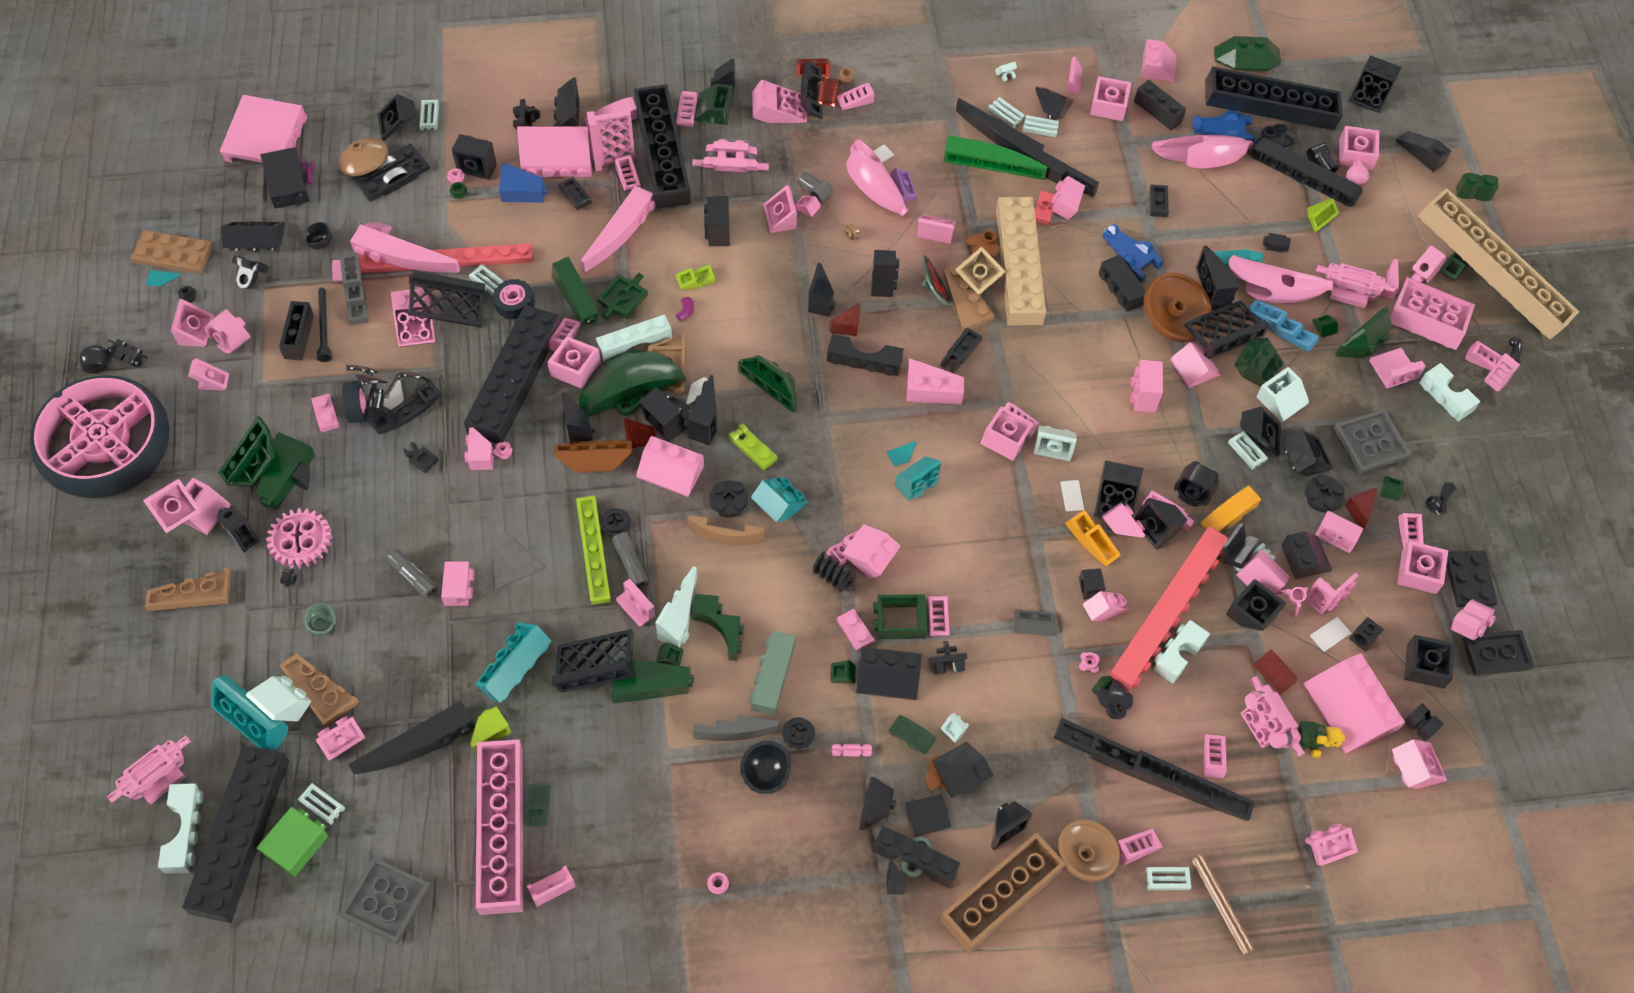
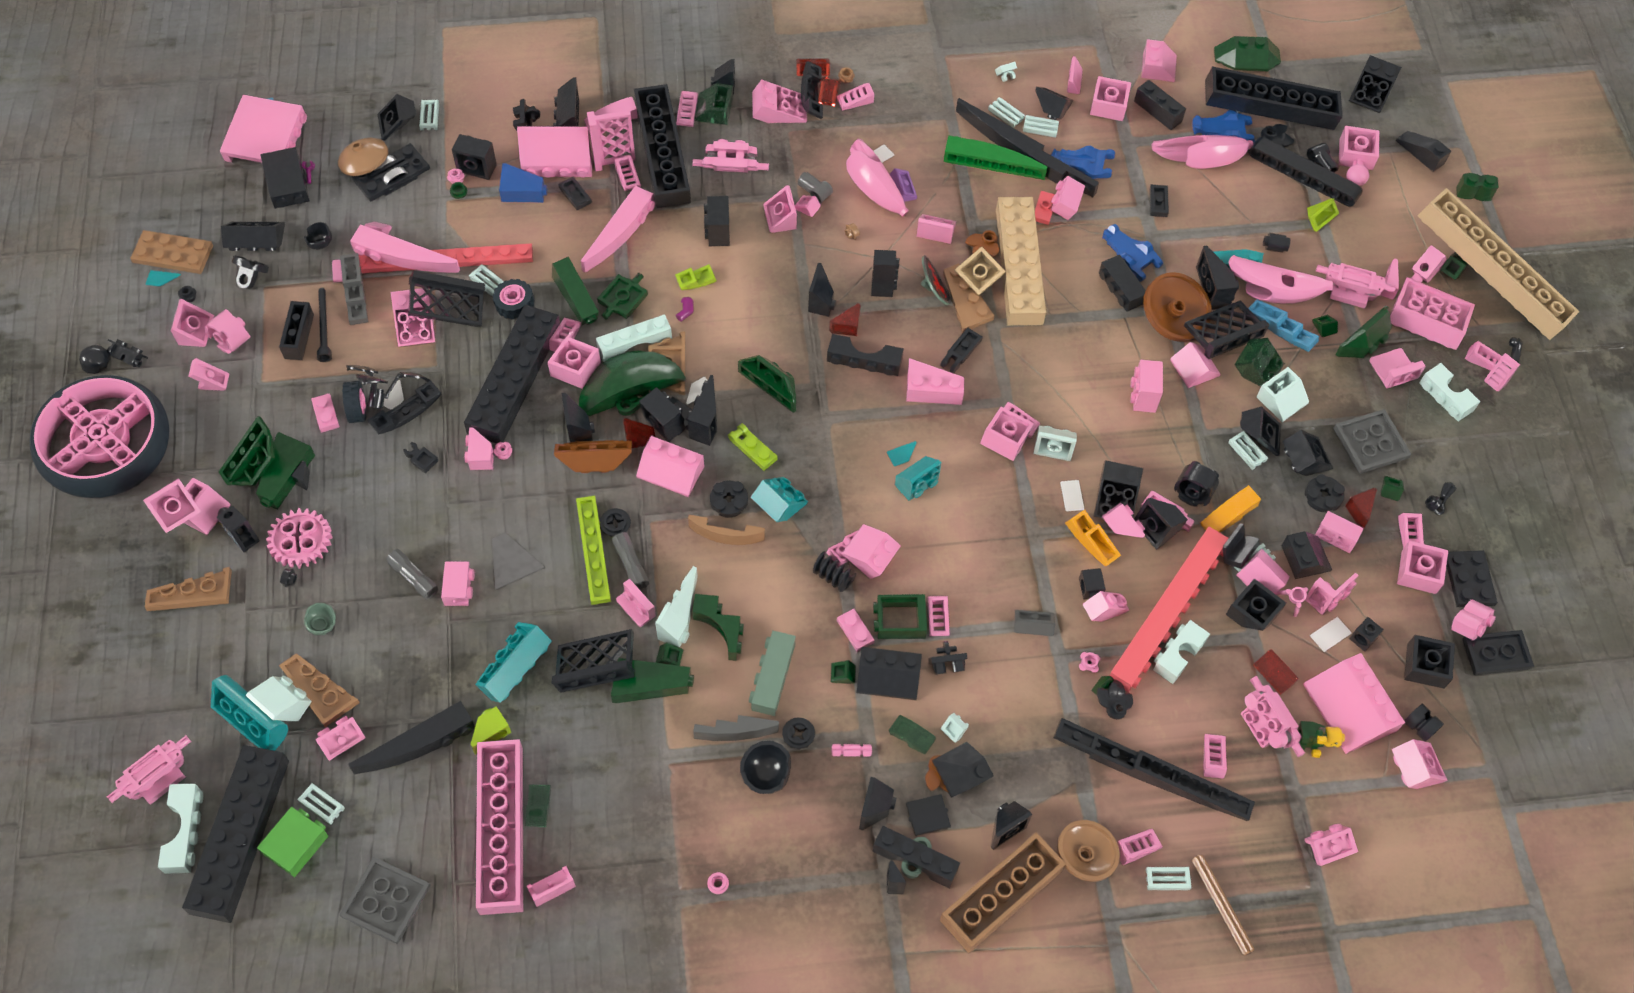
none -> blue animal [1051,145,1115,179]

